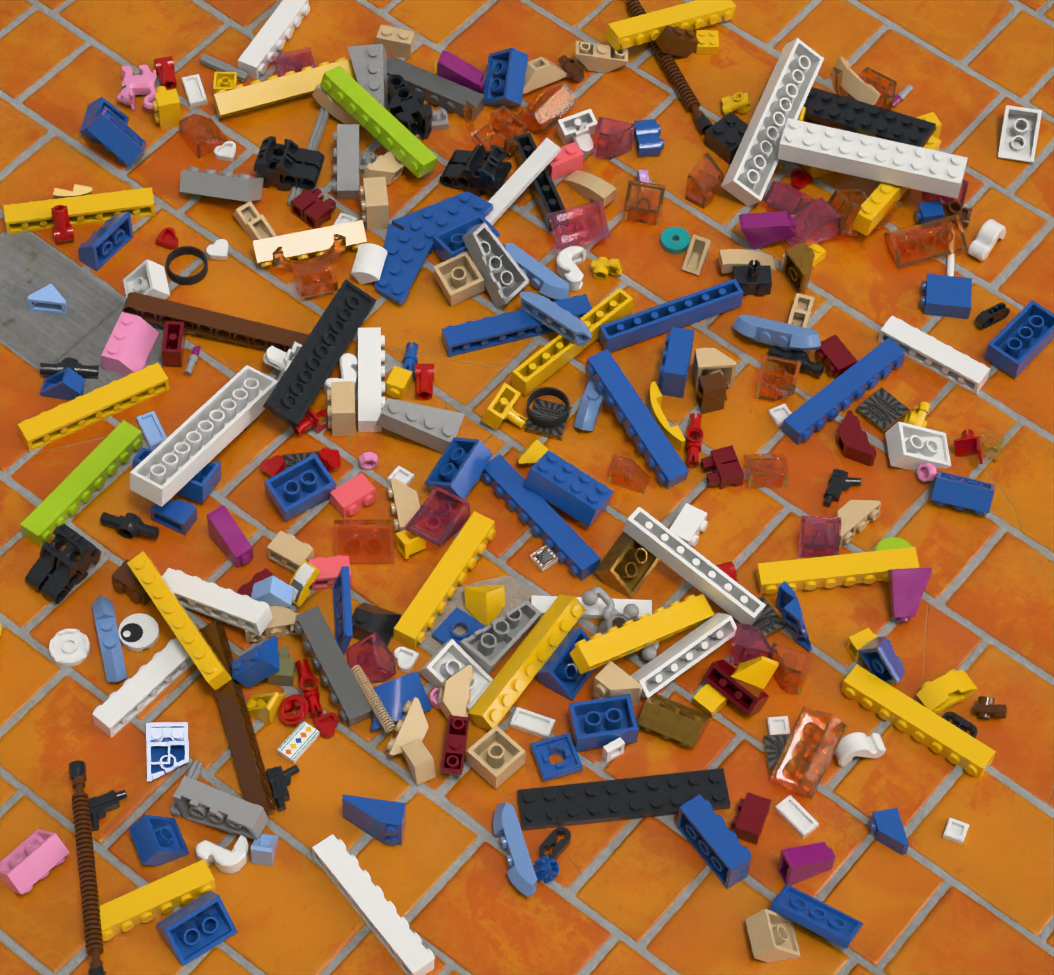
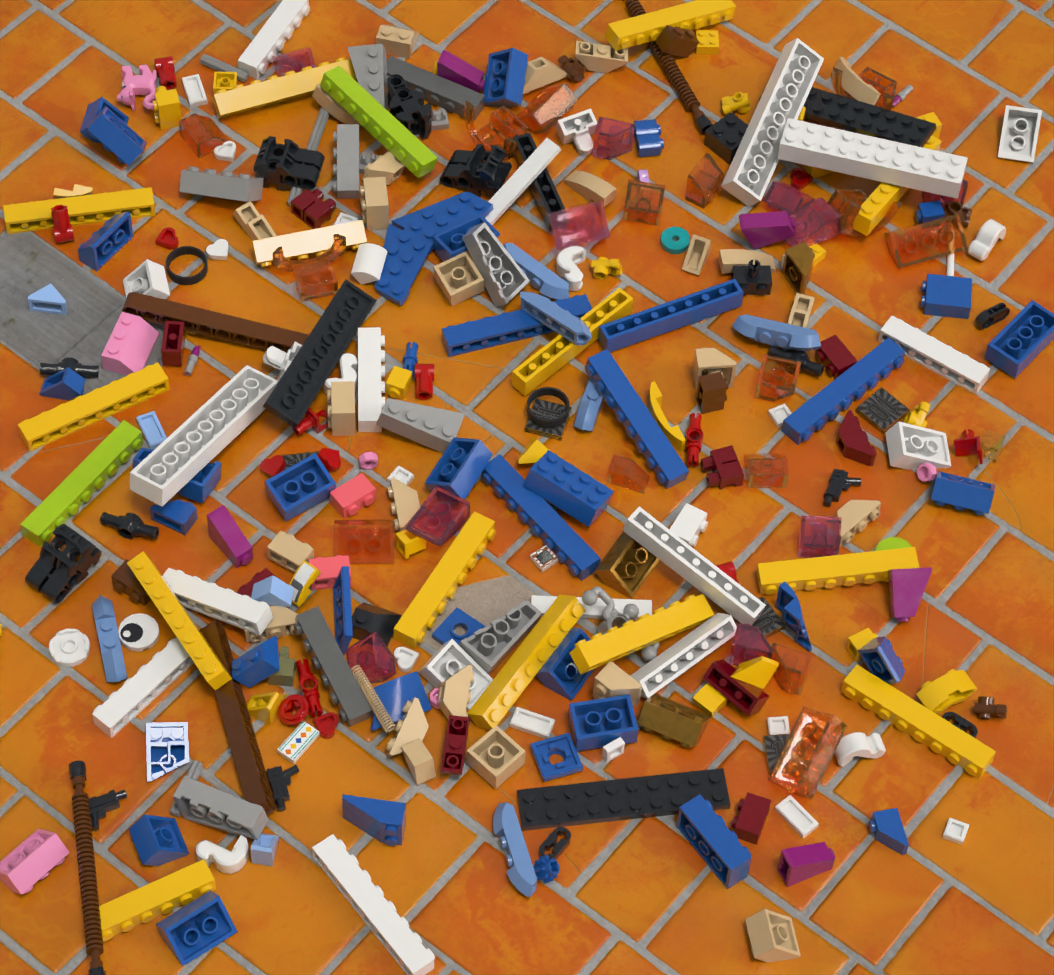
yellow slope [464,584,505,626] -> none
yellow brick [481,383,528,431] -> none
coral brick [546,142,584,181] -> none
blue brick [658,327,695,398] -> none
blue tile [770,884,863,949] -> none

